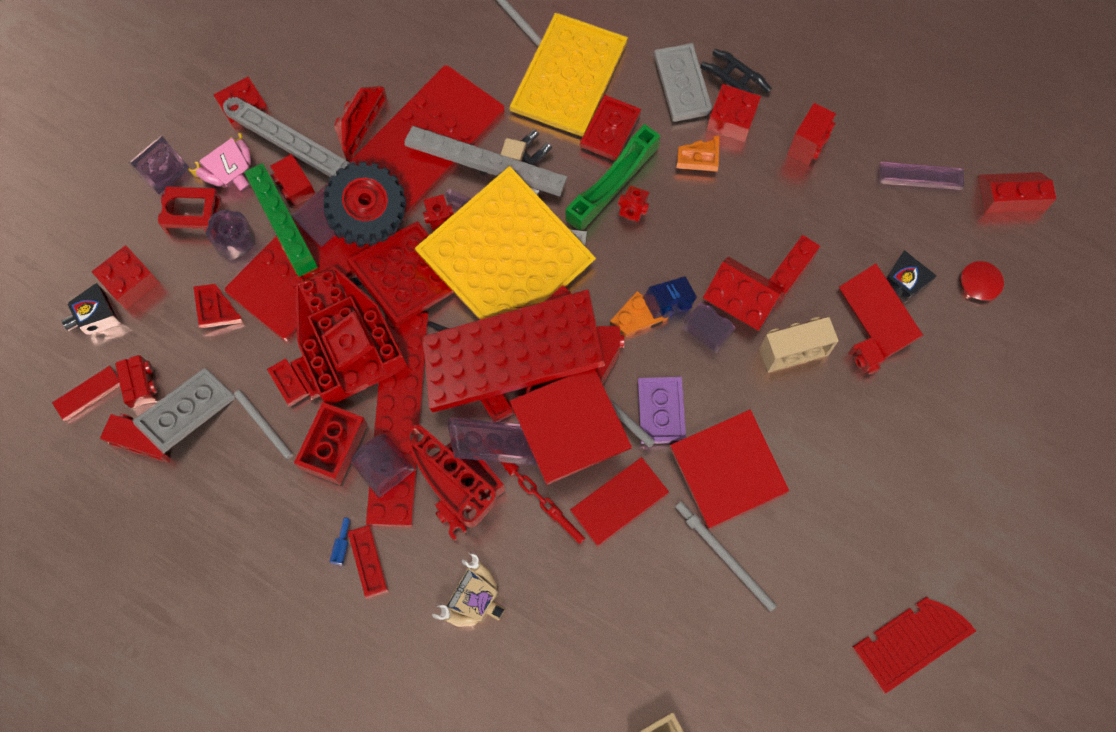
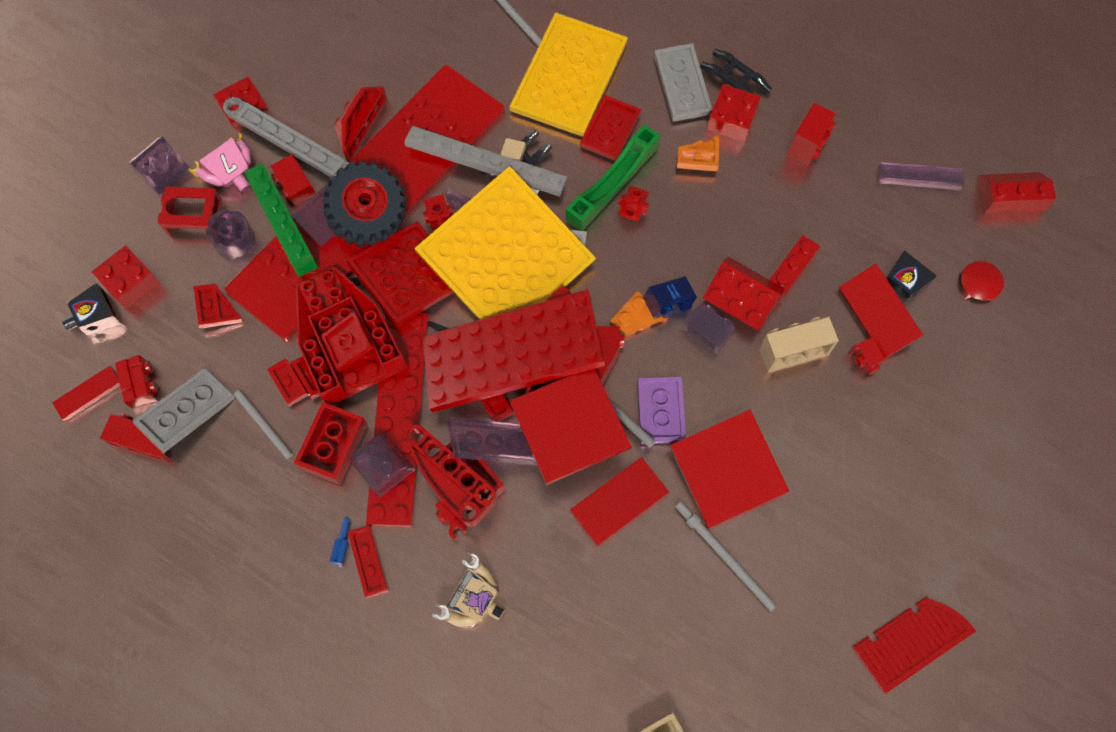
red piece [482,437,586,545] -> none

